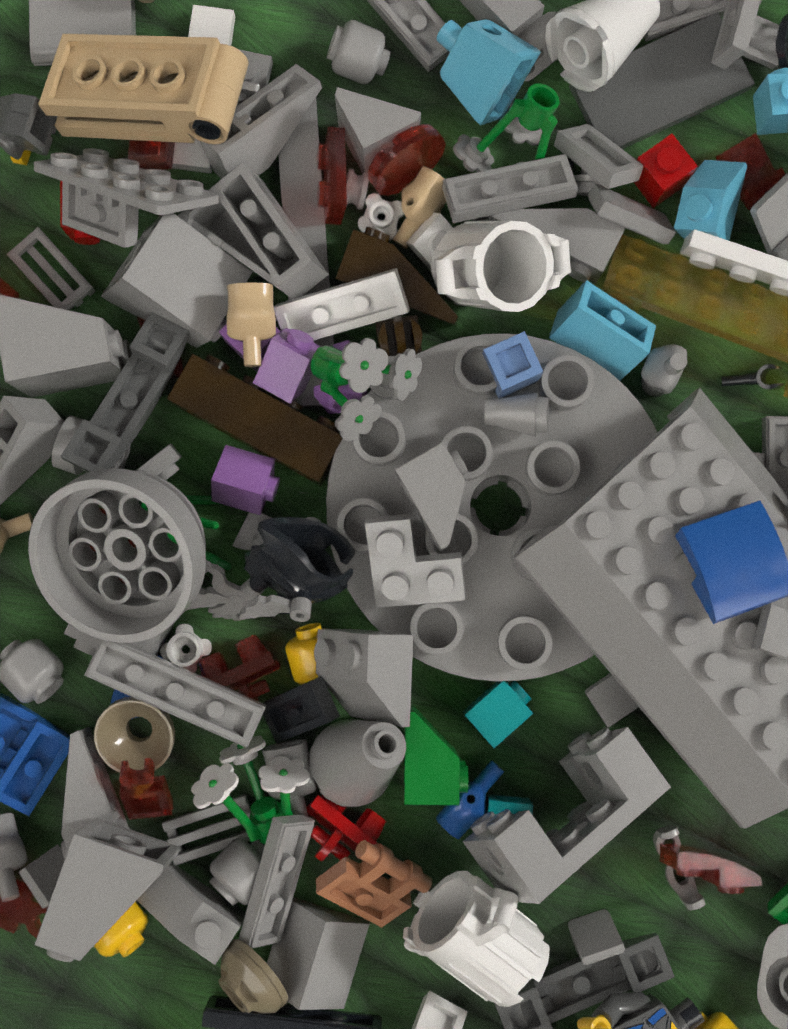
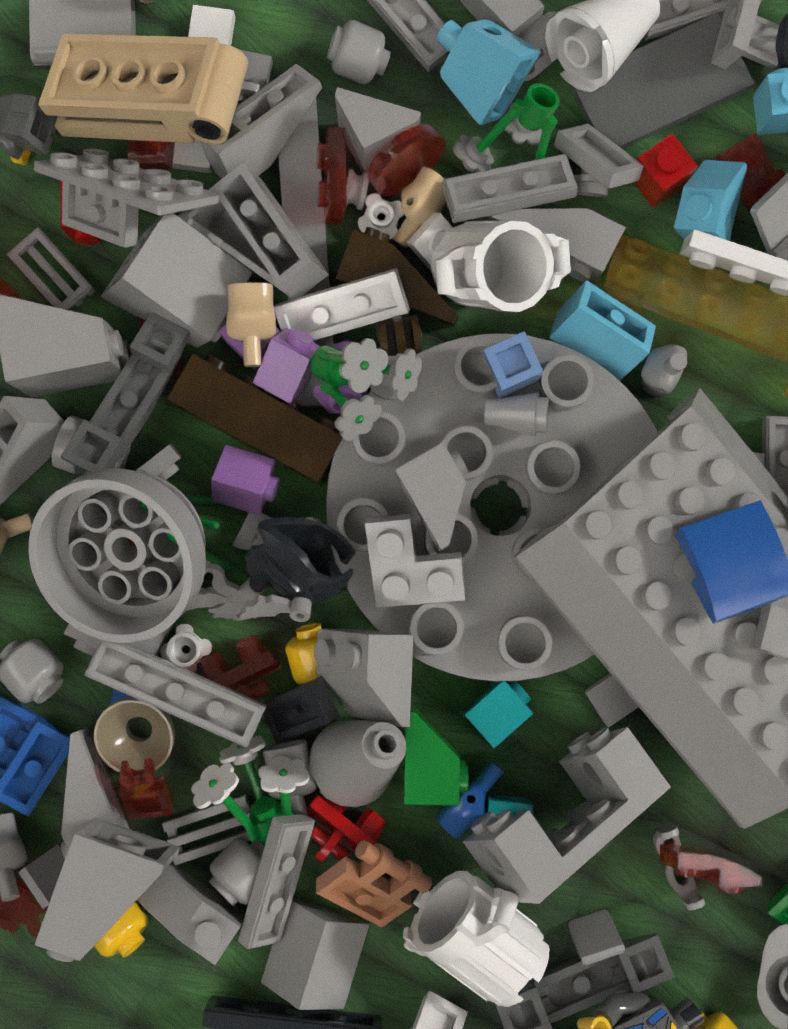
dark tan piece [218,939,289,1014] -> none
light grey tile [588,183,676,245] -> none
black hand [721,364,784,390] -> none

